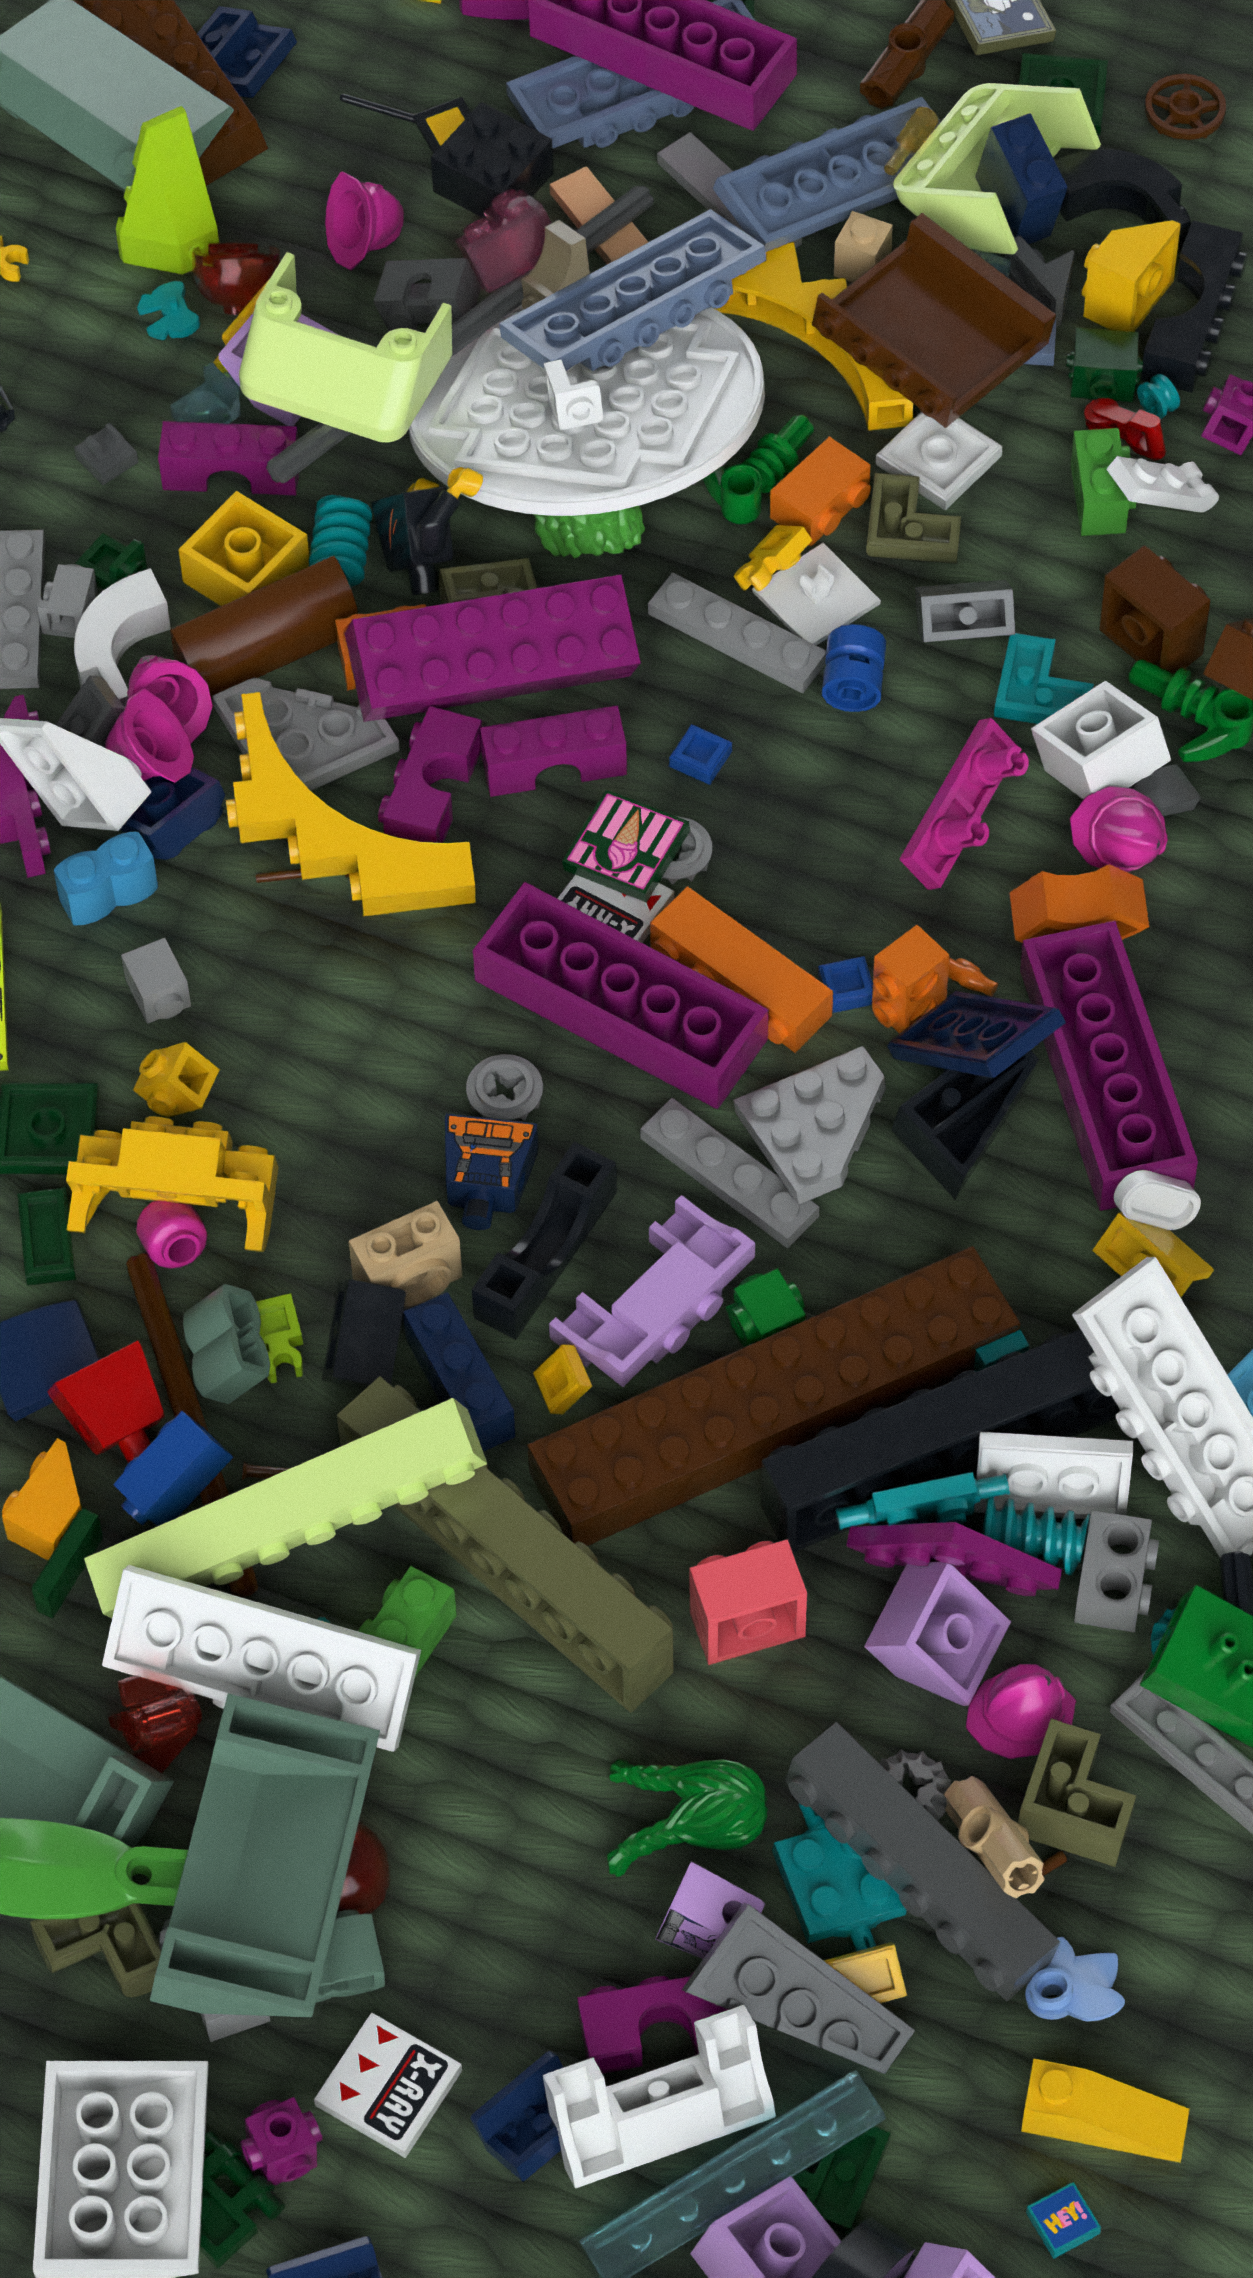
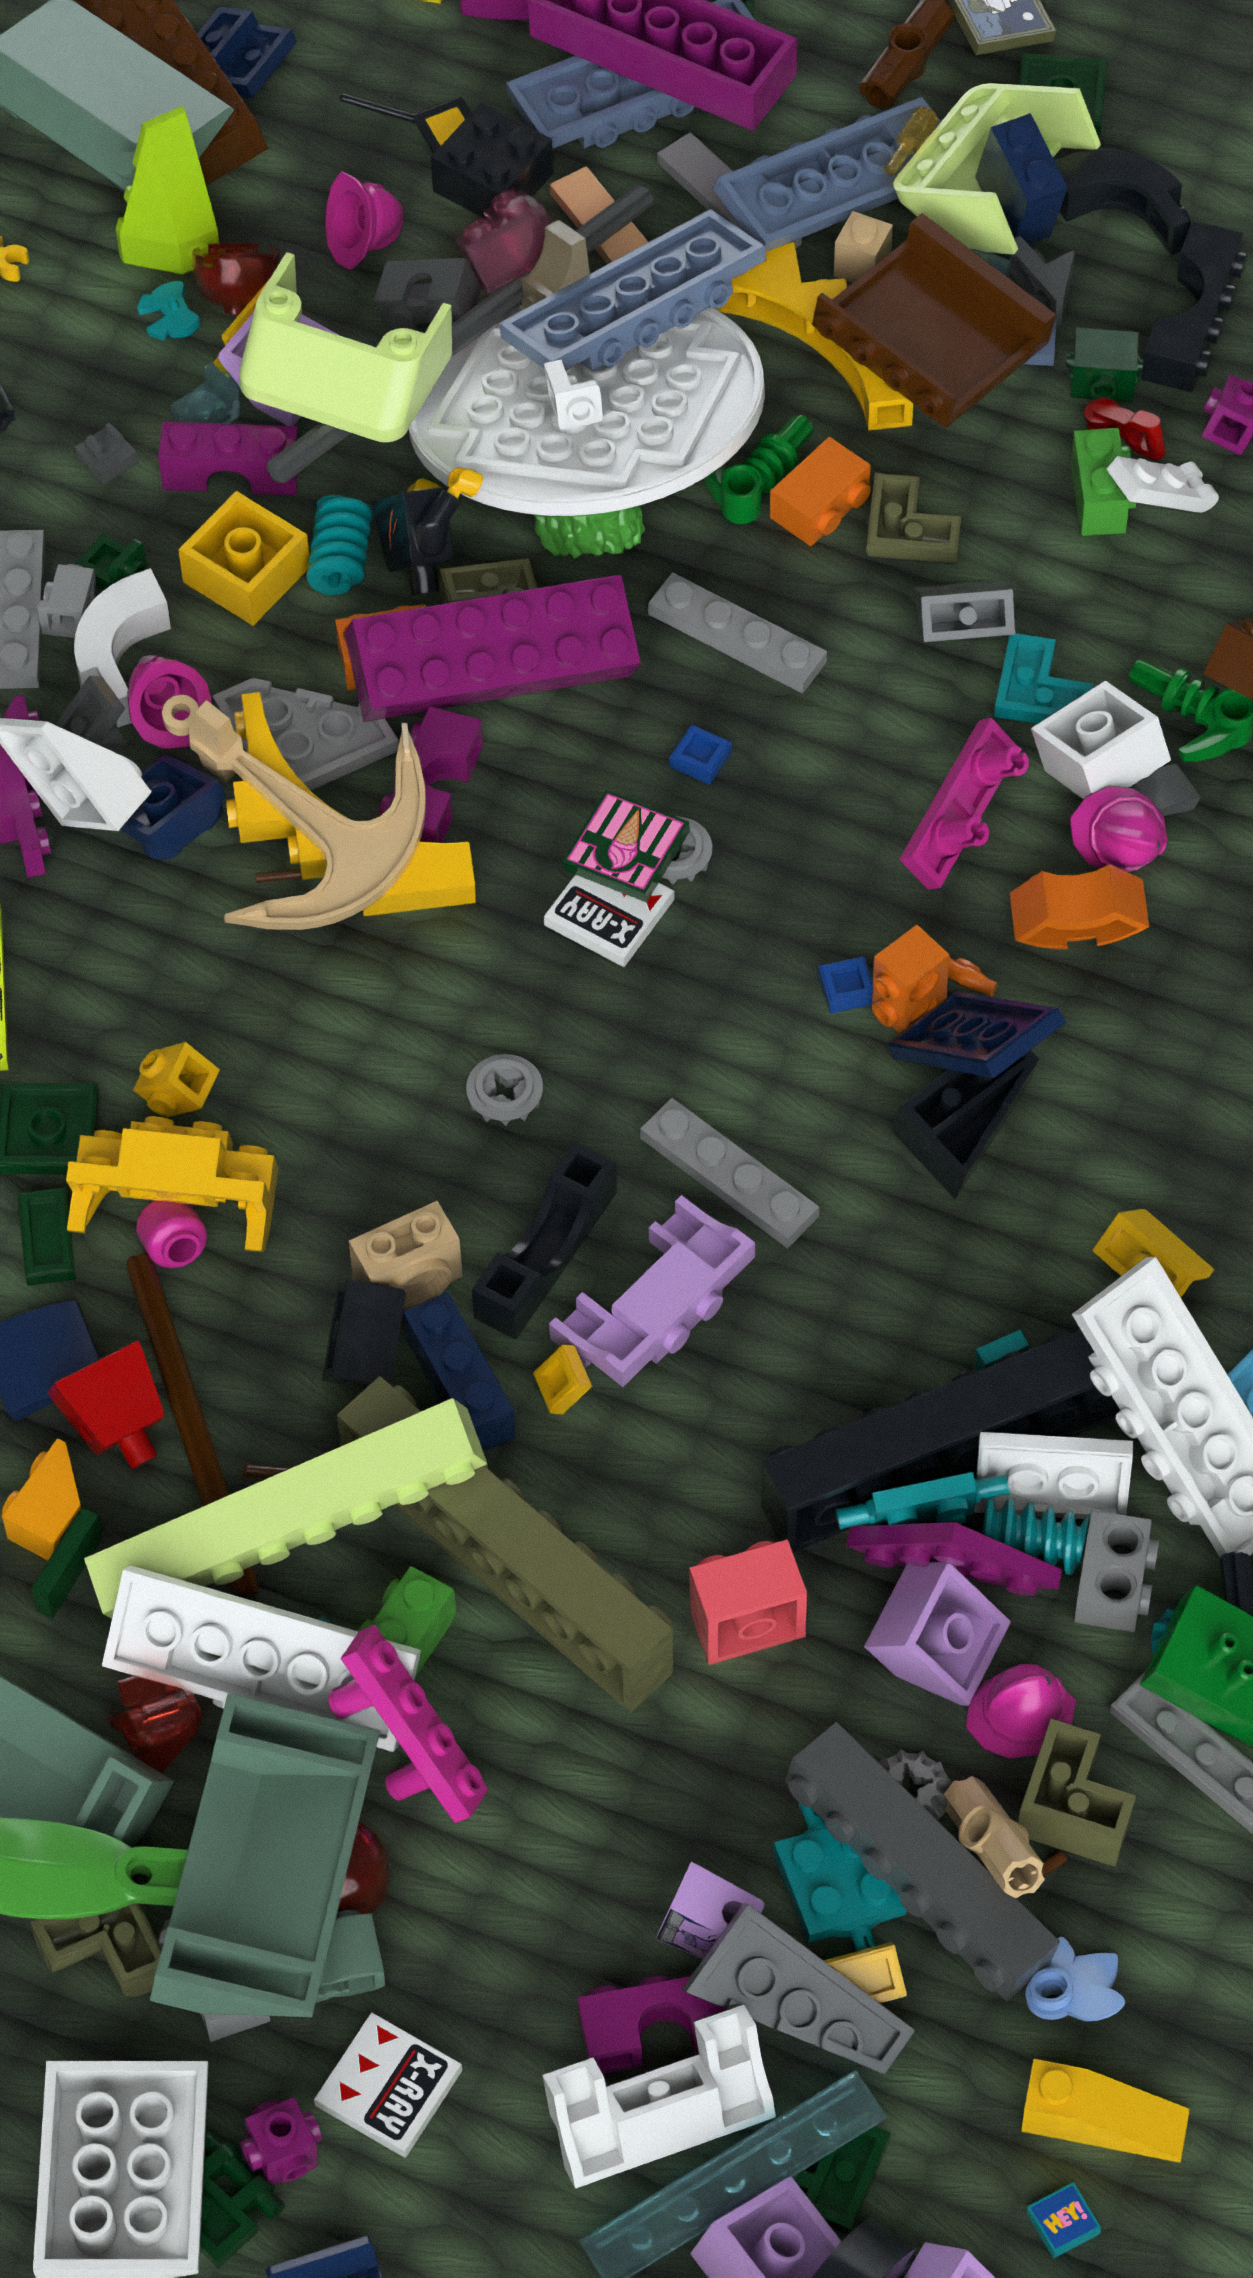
dark azure brick [54,832,158,925] -> none
dark pink piece [105,688,194,783] -> none
blue brick [113,1411,233,1526] -> none
light grey brick [121,938,191,1024] -> none
reddish brown brick [170,556,358,699] -> none
sand green brick [183,1283,270,1404] -> none
lime plate [256,1293,303,1383] -> none
torso [445,1114,539,1230] -> none
dark blue bracket [470,2051,564,2182] -> none
magenta brick [473,882,769,1110] -> none
magenta arch [480,705,627,797] -> none
reddish brown brick [527,1246,1021,1546] -> none
green hair [607,1759,768,1877] -> none
orange brick [650,886,833,1053] -> none
green brick [725,1268,806,1347] -> none
yellow plate [733,525,812,591] -> none
light grey plate [734,1046,886,1205] -> none
white piece [752,543,881,646] -> none
blue wheel [822,624,886,712] -> none
white tile [876,412,1002,510] -> none
magenta brick [1020,921,1198,1211] -> none
yellow slope [1082,220,1180,332] -> none
reddish brown brick [1099,545,1210,675] -> none
white tile [1114,1170,1201,1230] -> none
teal bush [1137,374,1180,419] -> none
reddish brown wheel [1145,74,1226,140] -> none
none -> tan piece [162,695,426,930]
none -> dark pink plate [328,1624,488,1824]

